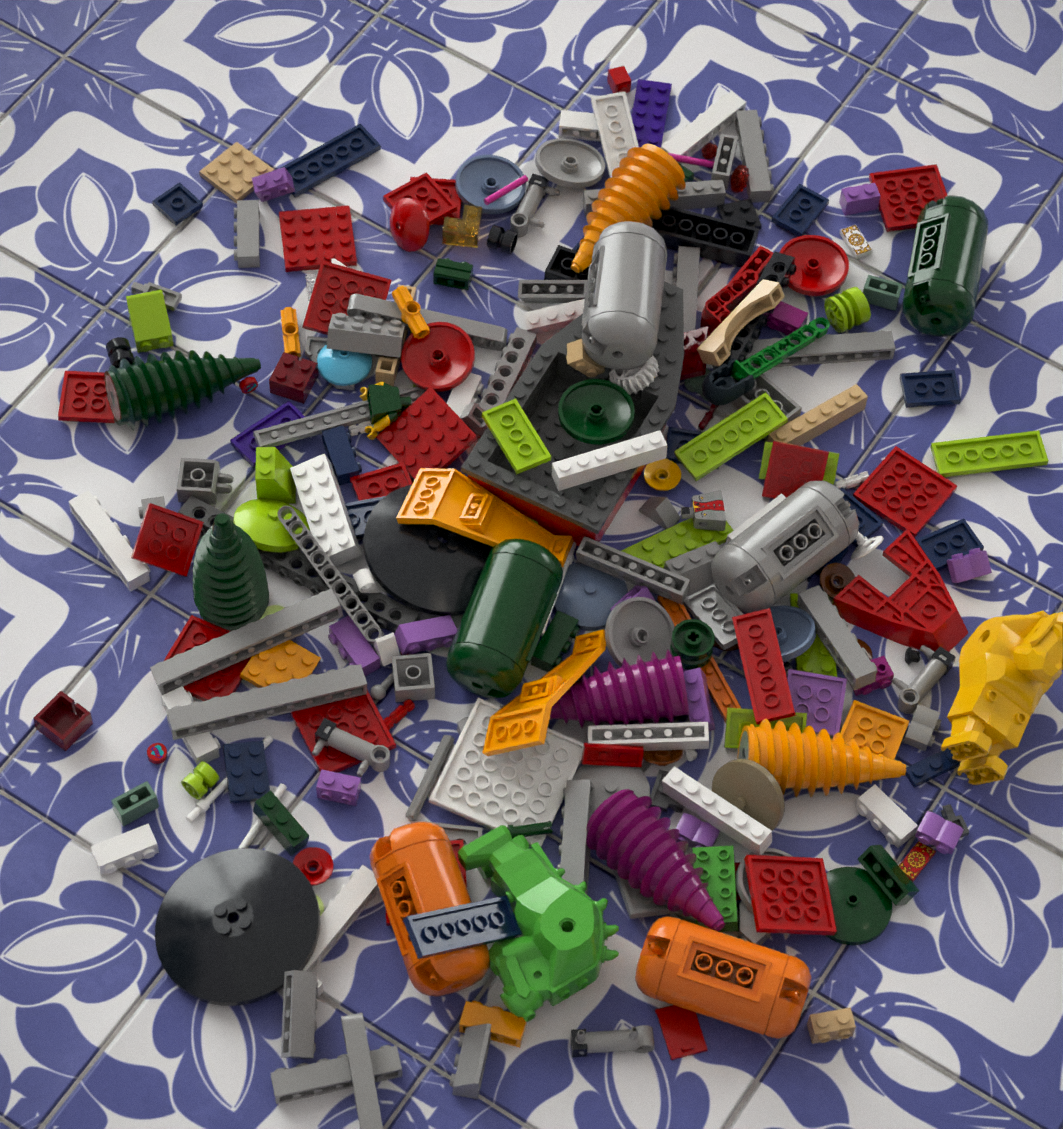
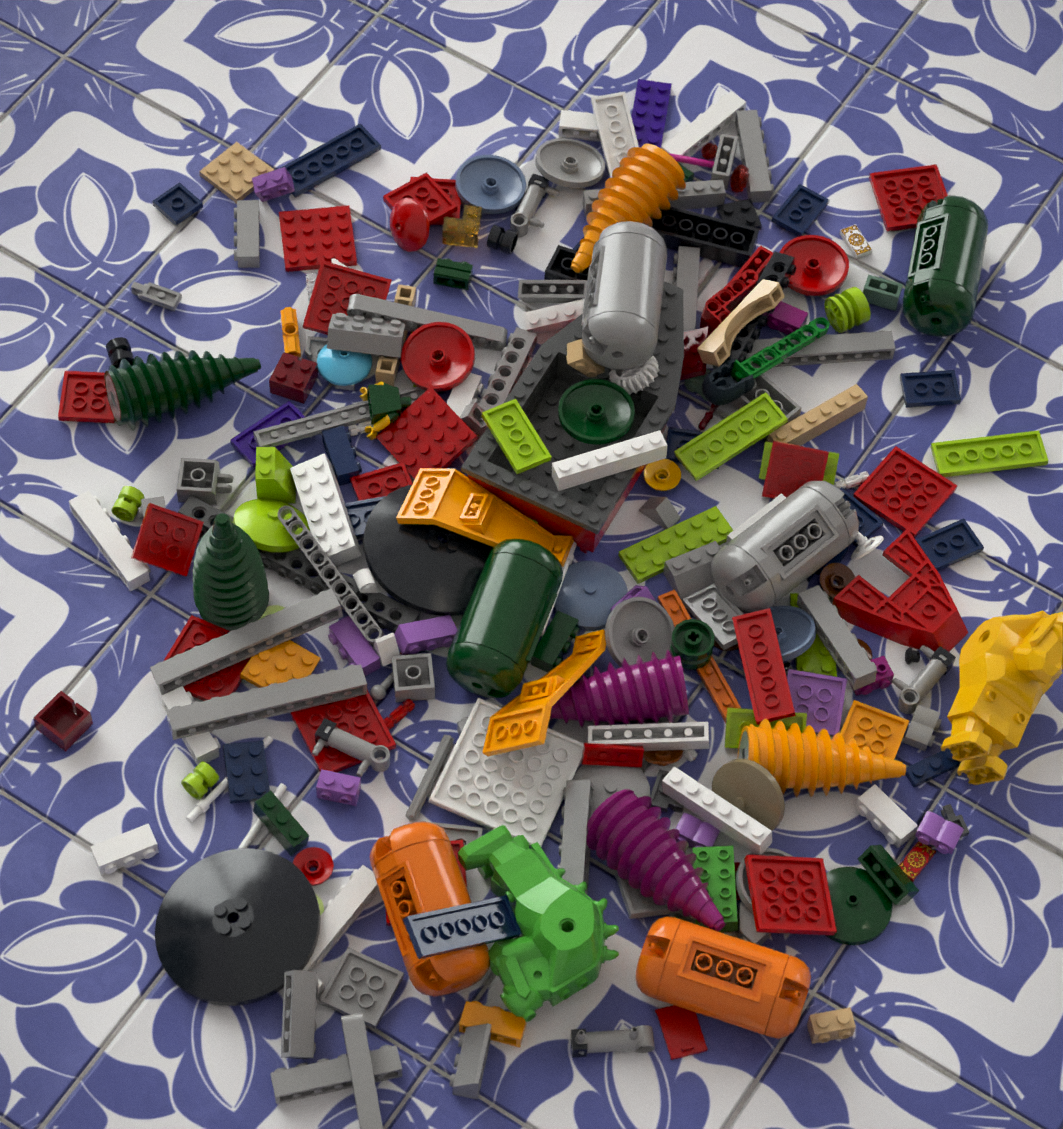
sand green brick [111,781,159,826] -> none
lime slope [126,289,174,353] -> none
red tile [147,743,168,764] -> none
red tile [239,377,258,394] -> none
light orange piece [392,286,430,339] -> none
dark pink bar [484,175,528,205] -> none
dark green pin [490,821,553,839] -> none
light grey brick [576,536,690,605] -> none
red brick [607,66,631,94] -> none
torso [681,490,726,531] -> none
medium lavender brick [683,668,716,731] -> none
medium lavender brick [839,183,880,216] -> none
medium lavender brick [947,548,992,583] -> none
none -> lime wheel [111,486,145,522]
none -> light grey plate [319,947,404,1029]

